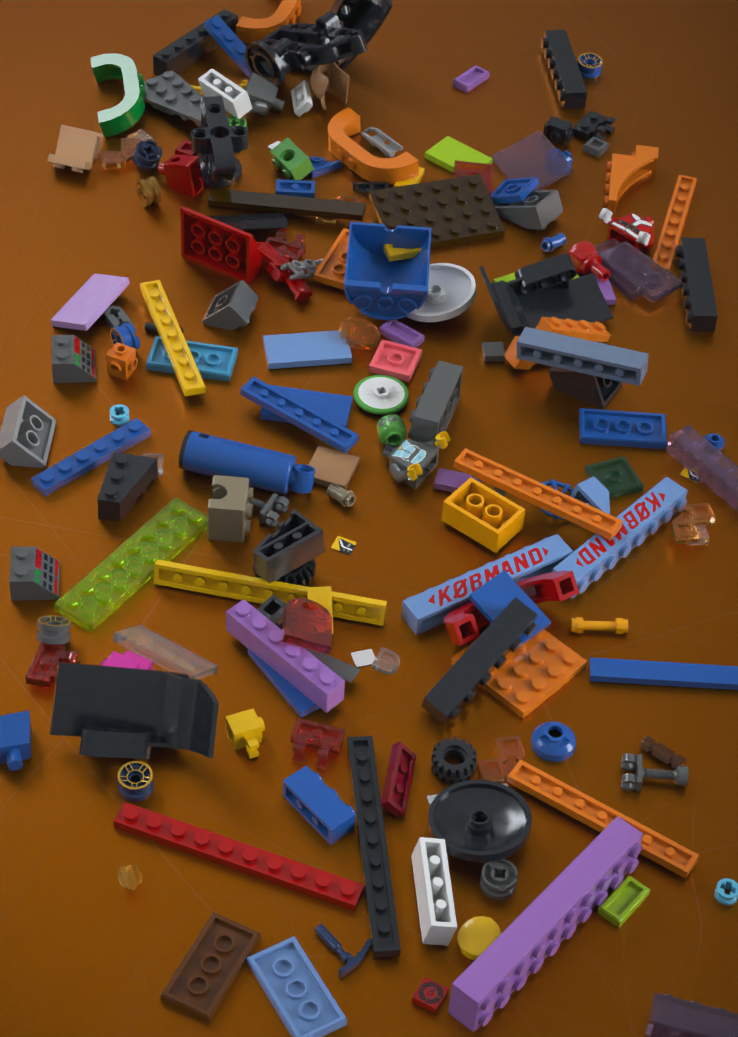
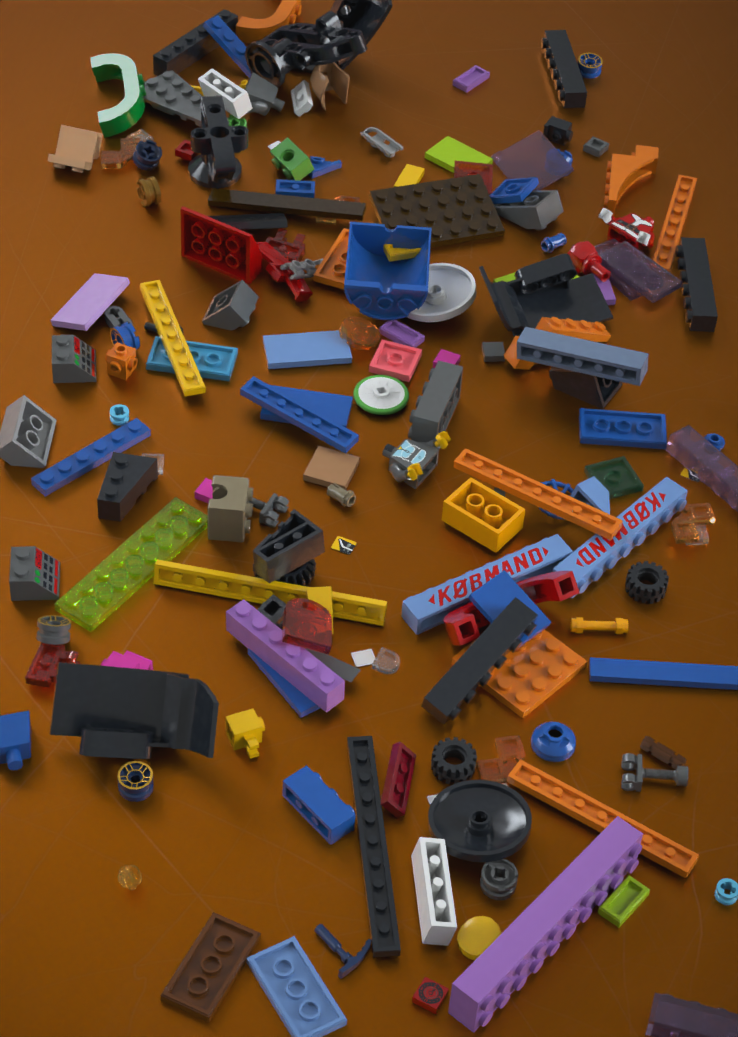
clear tile [113,625,219,679] -> none
red plate [113,802,365,911] -> none
red torso [158,154,204,198] -> none
blue piece [179,430,315,495] -> none
clear red plate [290,718,345,770] -> none
orange arch [328,108,419,184] -> none
black tile [353,182,389,199] -> none
bright green head [377,414,407,446] -> none
medium lavender tile [434,468,482,492] -> none
black plate [572,111,616,141] -> none
none -> dark pink tile [195,478,213,503]
none -> dark pink tile [433,349,461,368]
none -> black tyre [625,561,669,604]

